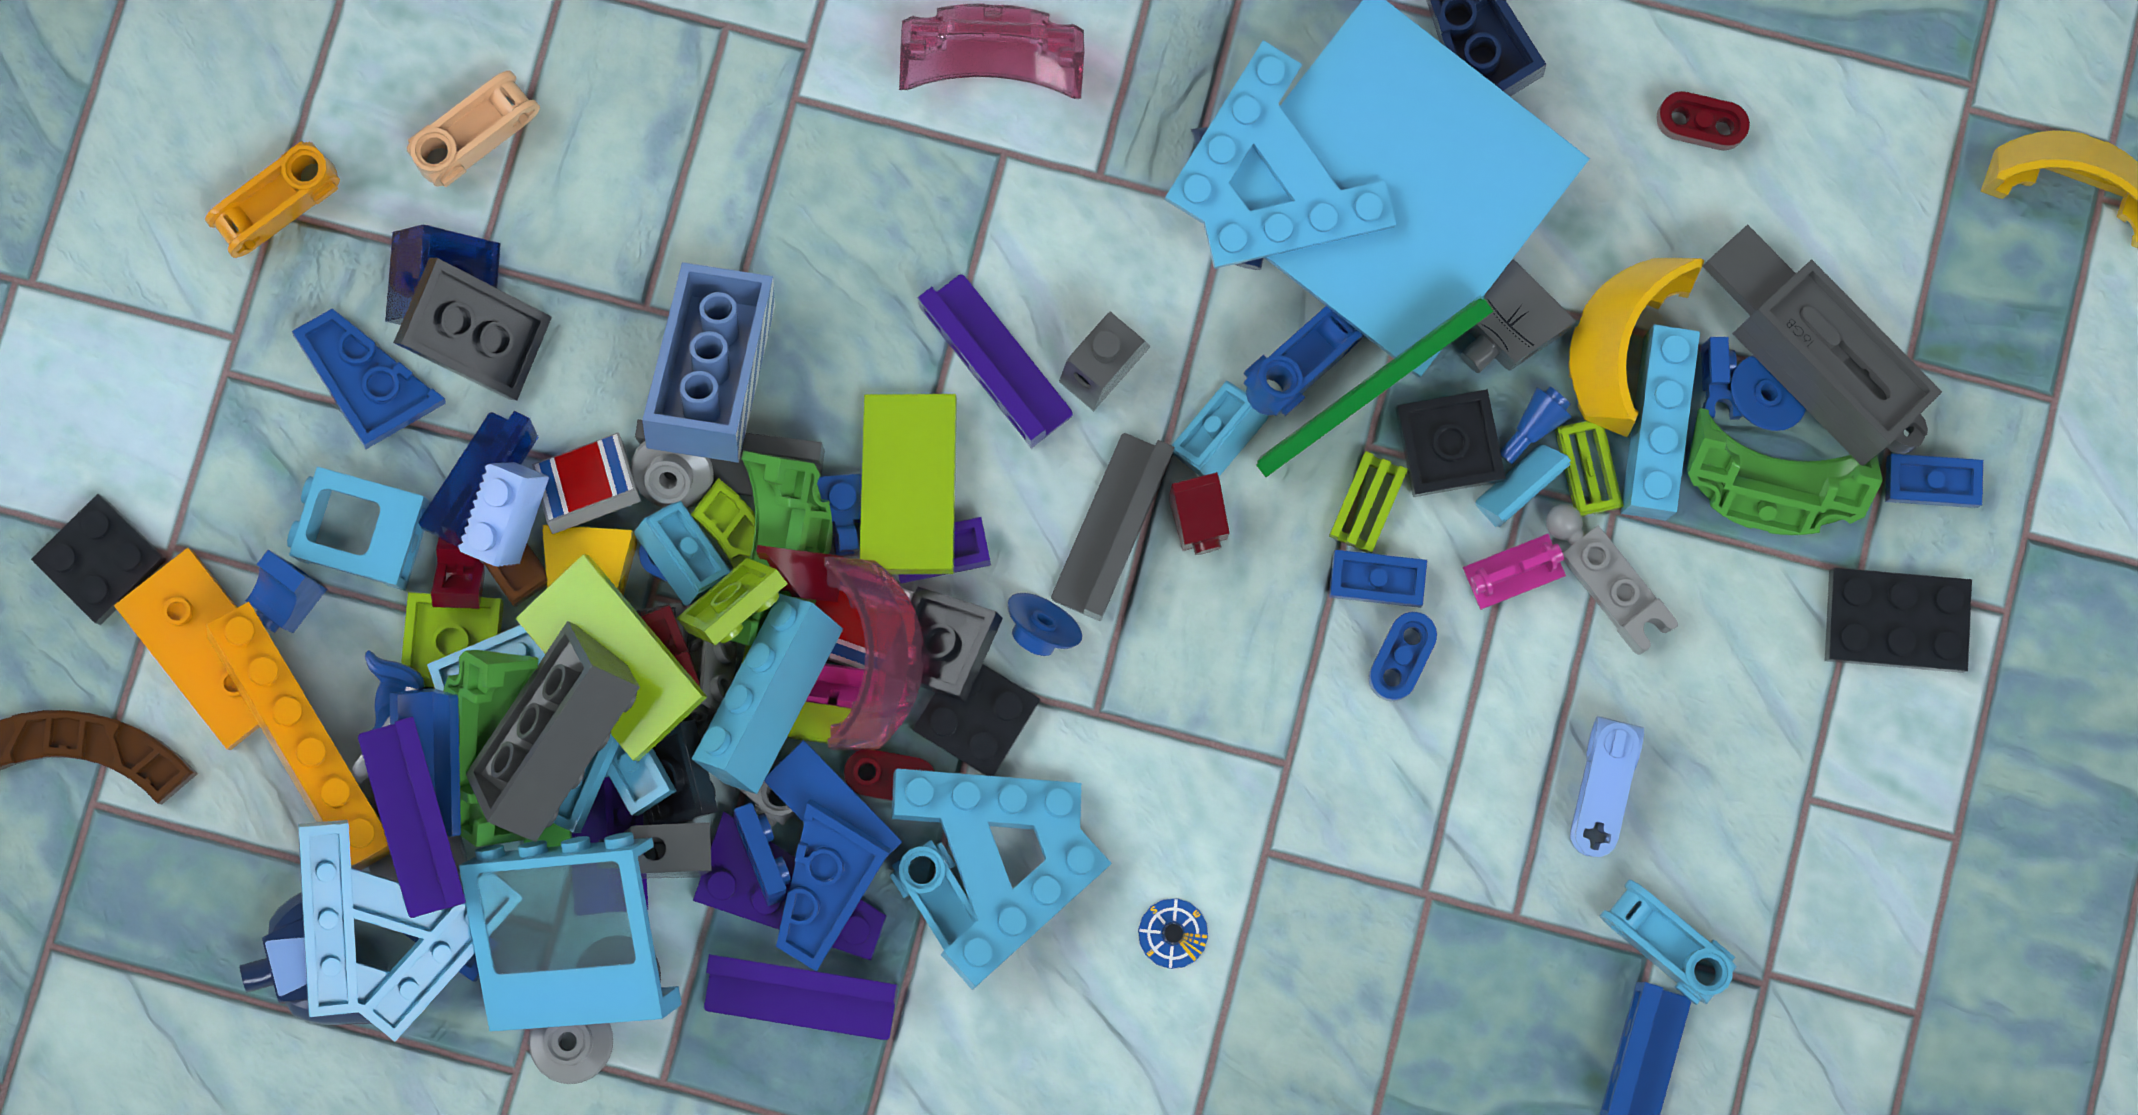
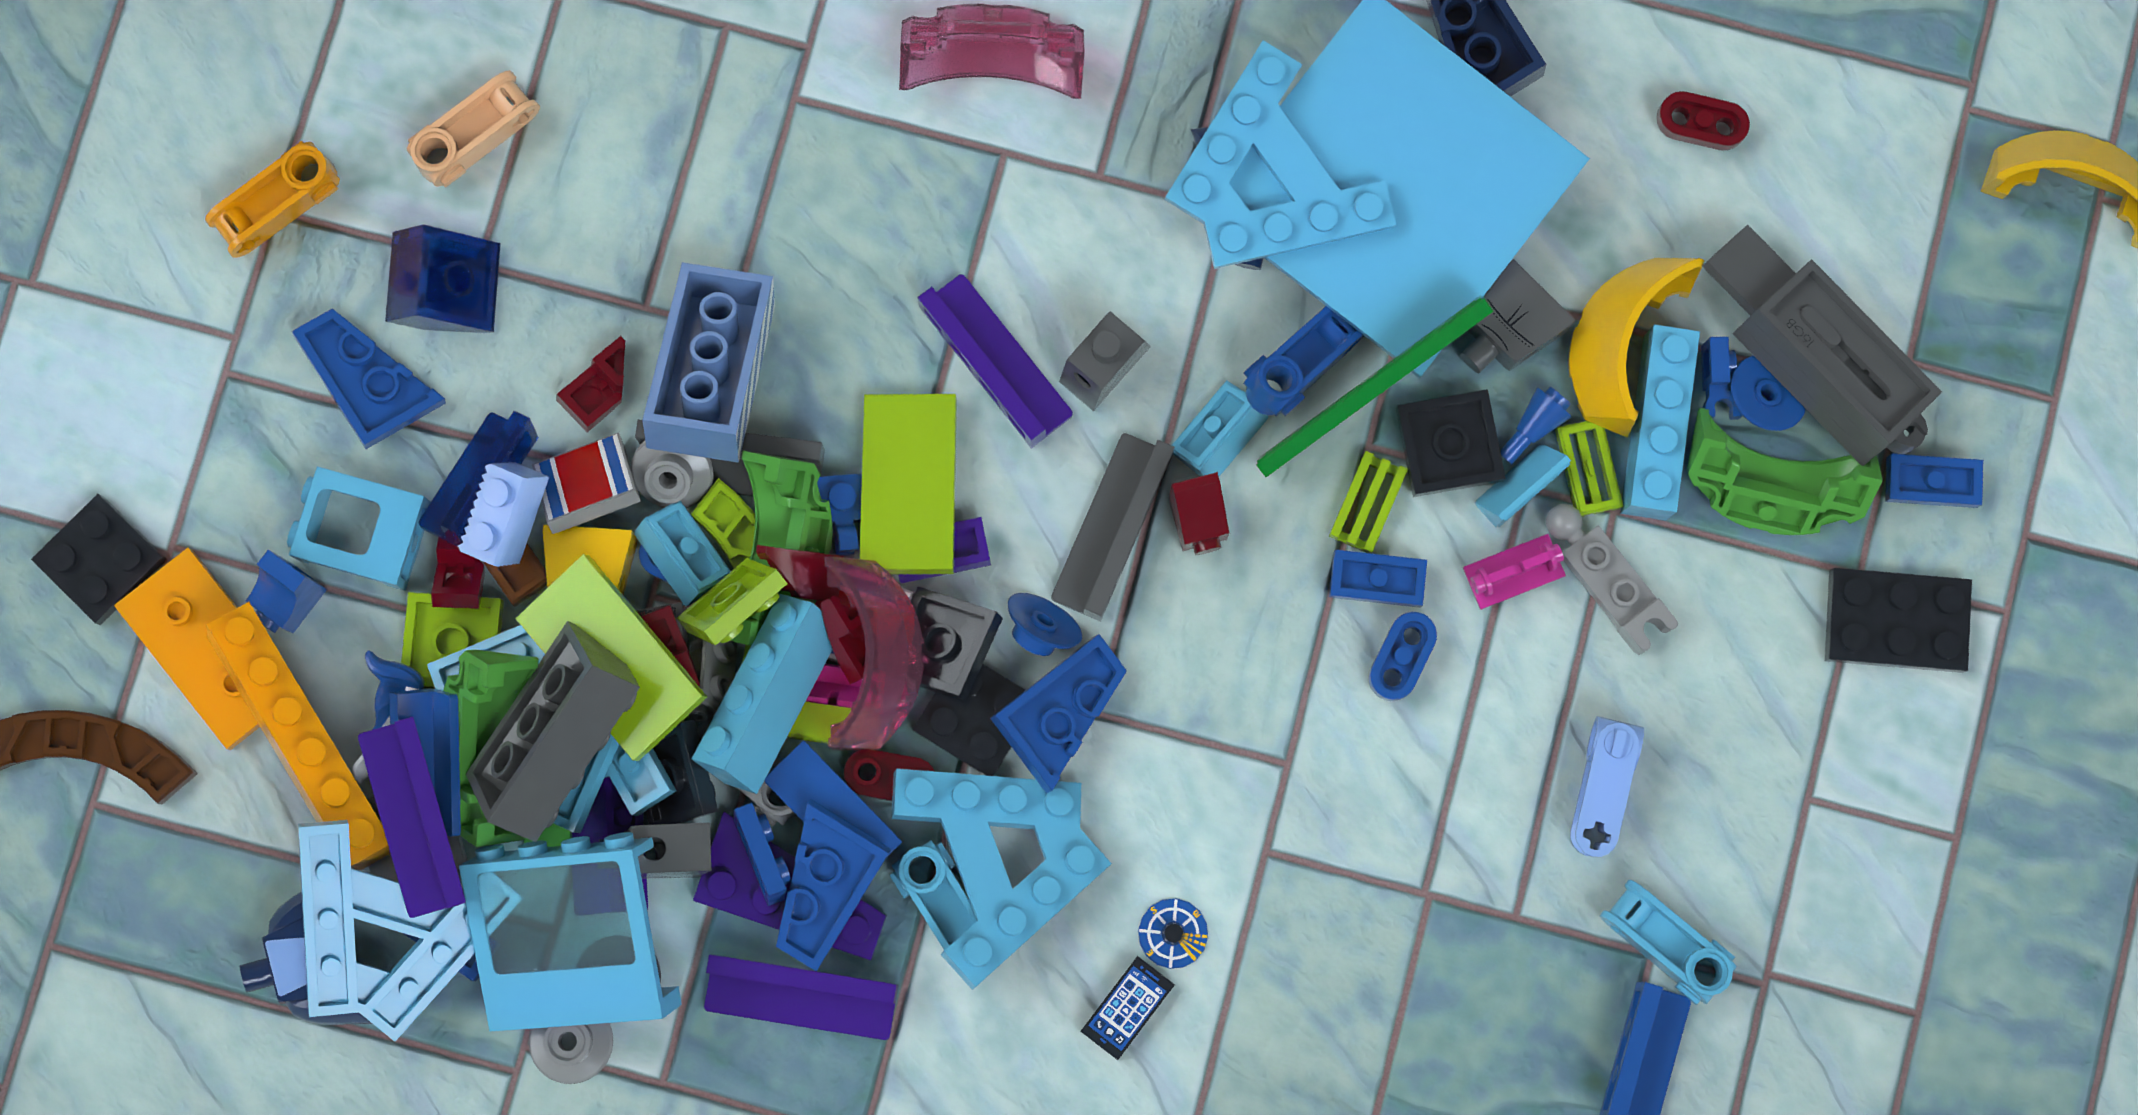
black plate [393,258,552,401] -> none
none -> dark red slope [556,336,626,433]
none -> dark red slope [821,596,889,684]
none -> blue wing [990,634,1127,793]
none -> tile [1080,956,1175,1060]

